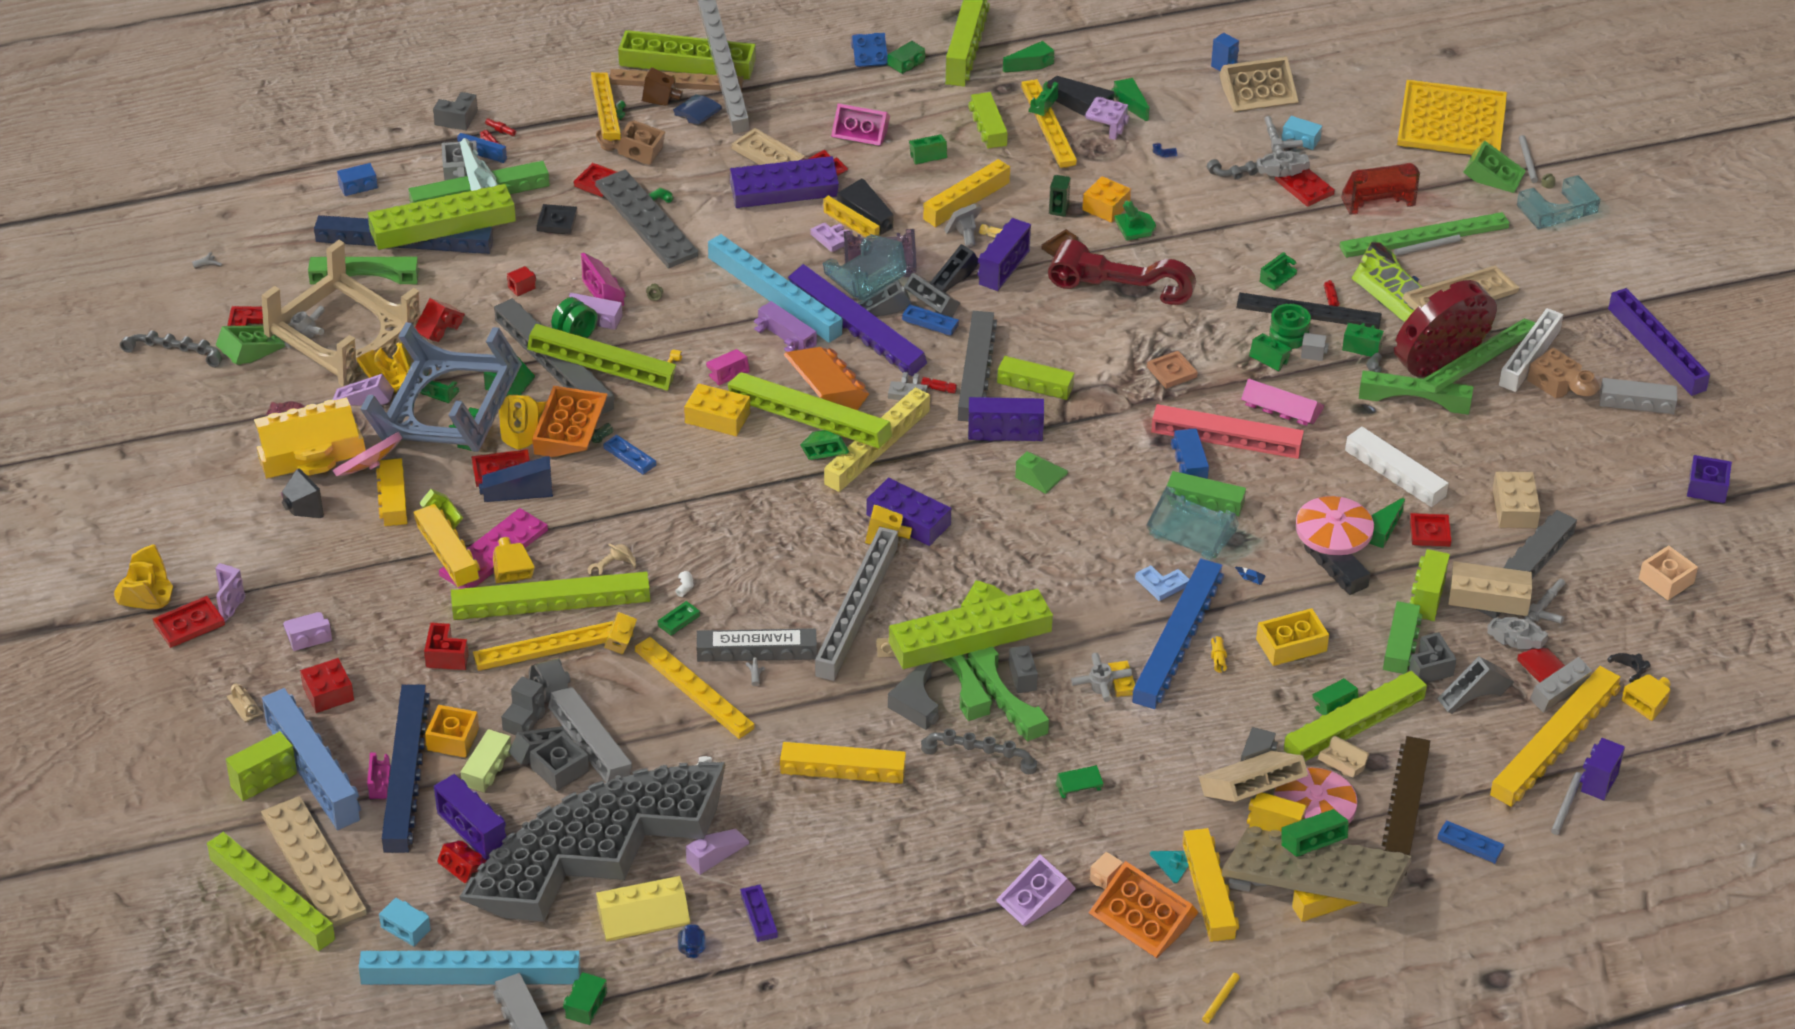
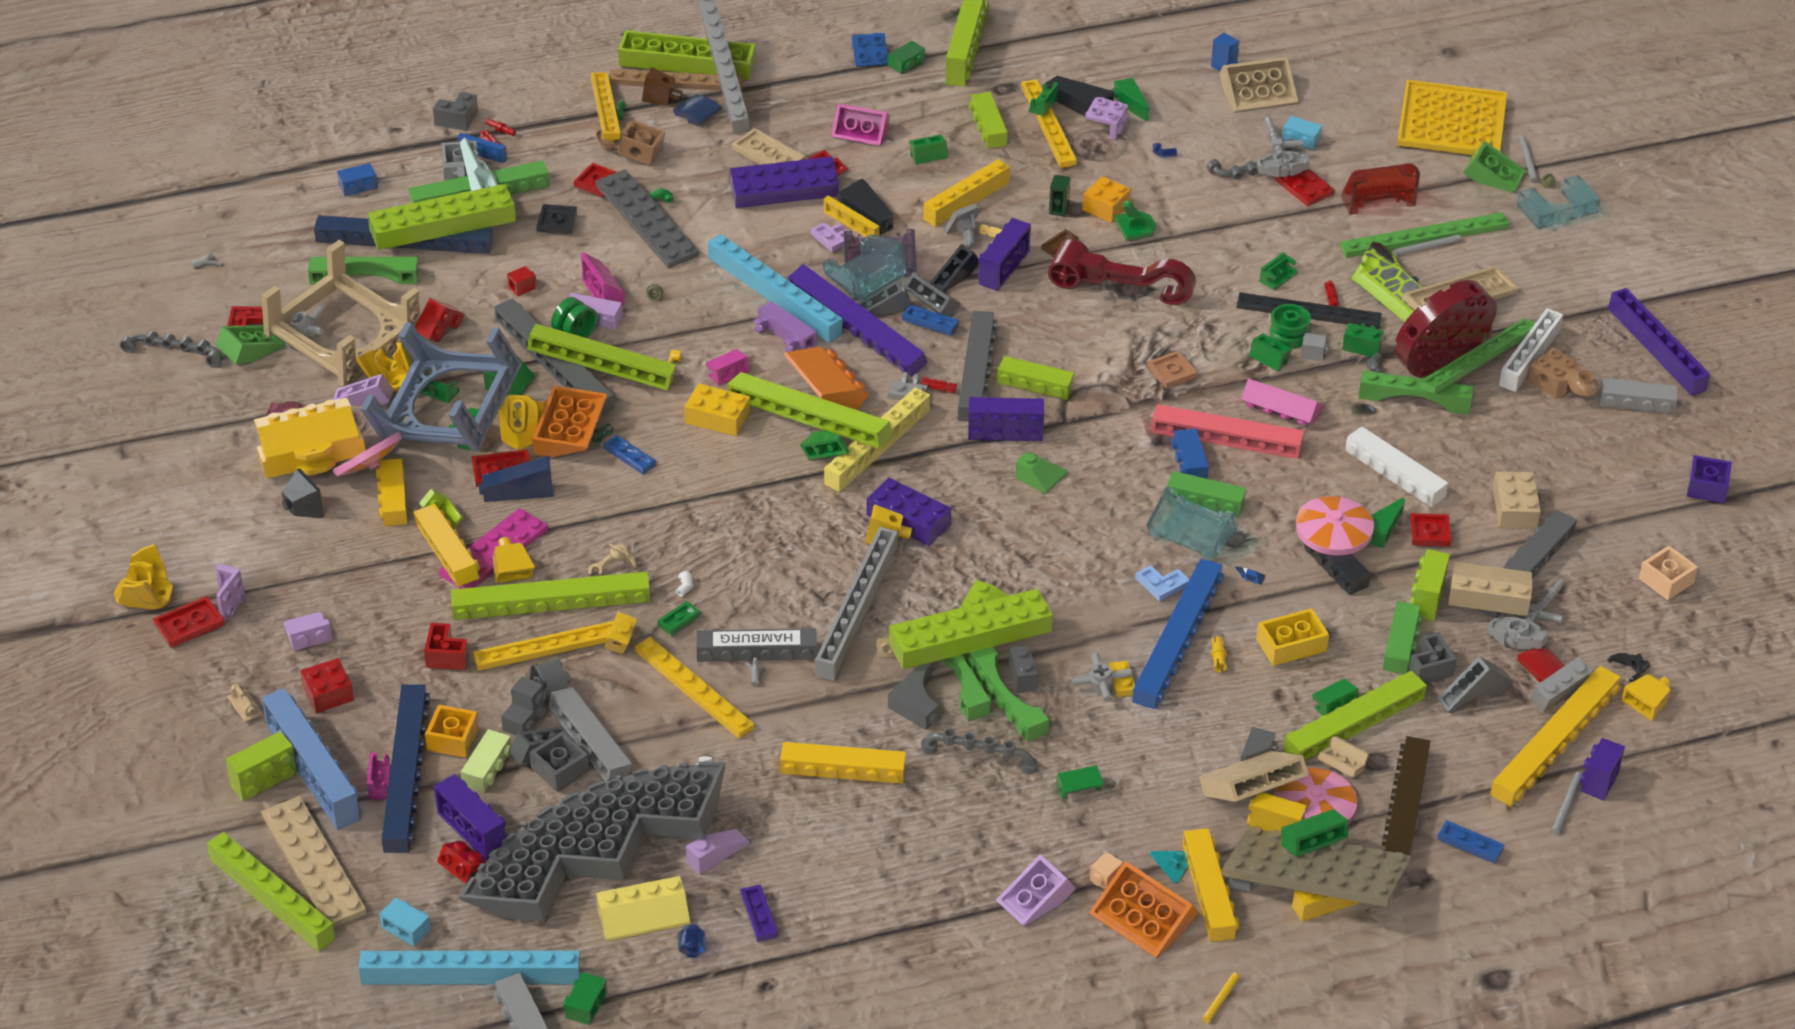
green slope [1003,41,1055,73] -> none

